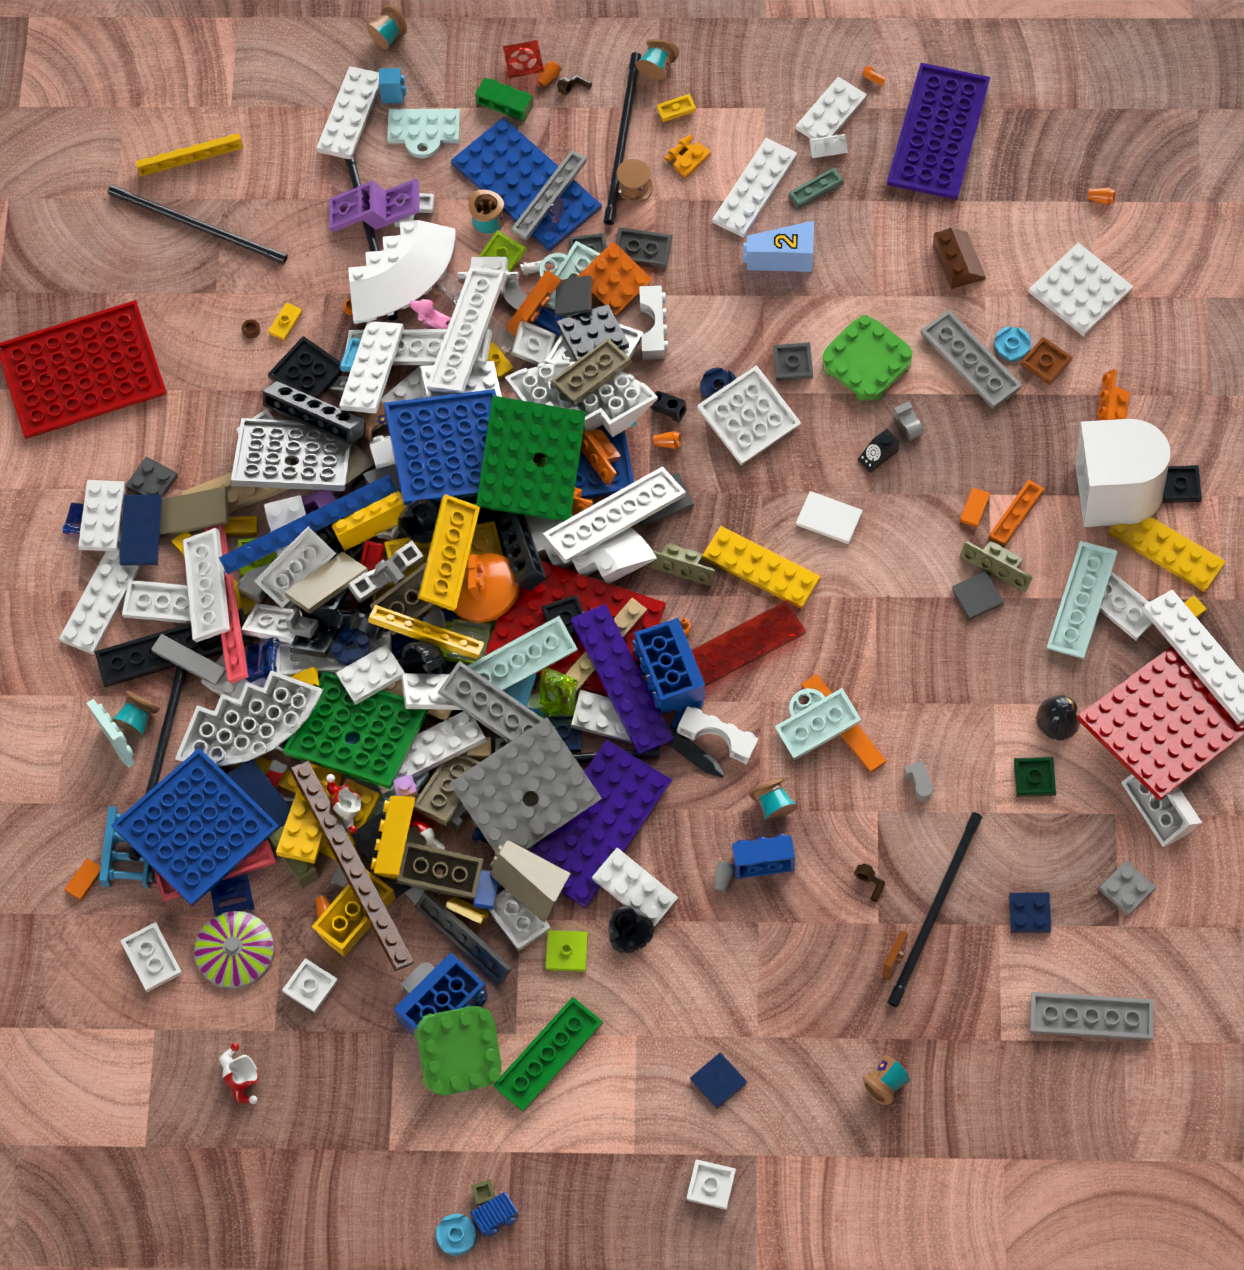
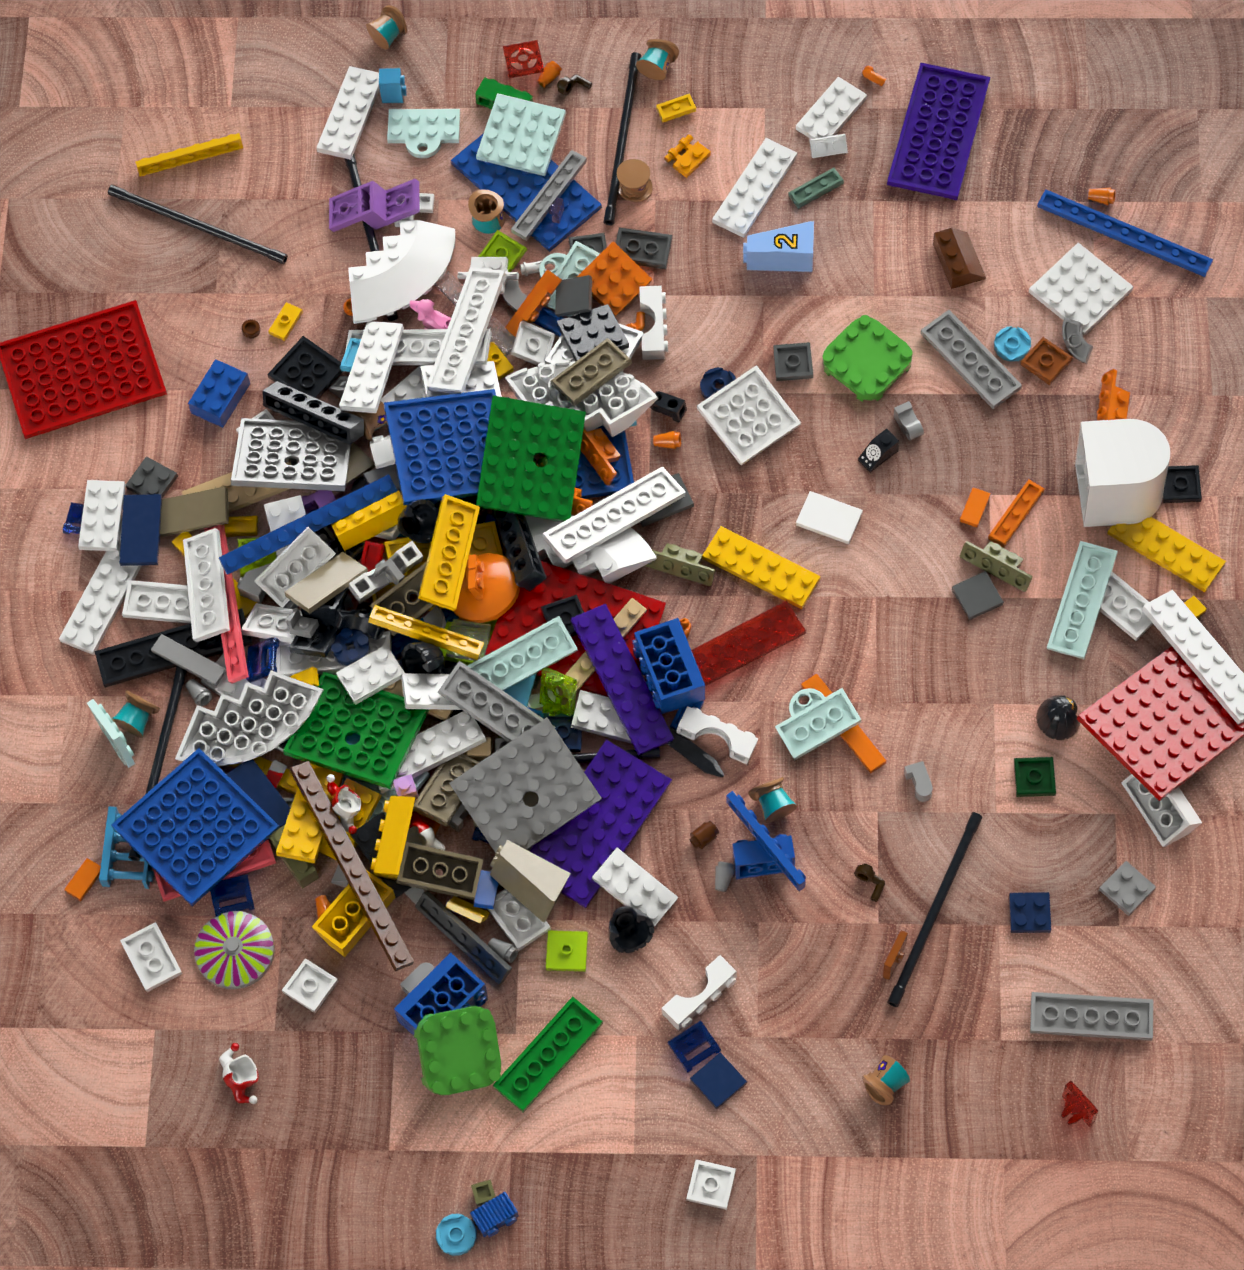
none -> light grey cone [186,679,212,706]
none -> blue brick [188,359,250,428]
none -> light aqua plate [476,93,566,176]
none -> light grey cone [488,938,518,963]
none -> orange arm [626,311,645,331]
none -> white arch [662,955,737,1031]
none -> clear blue plate [667,1021,721,1073]
none -> reddish brown brick [689,821,719,849]
none -> blue plate [726,791,806,892]
none -> blue plate [1037,189,1213,277]
none -> clear red piece [1061,1081,1098,1127]
none -> light grey tile [1062,317,1093,364]

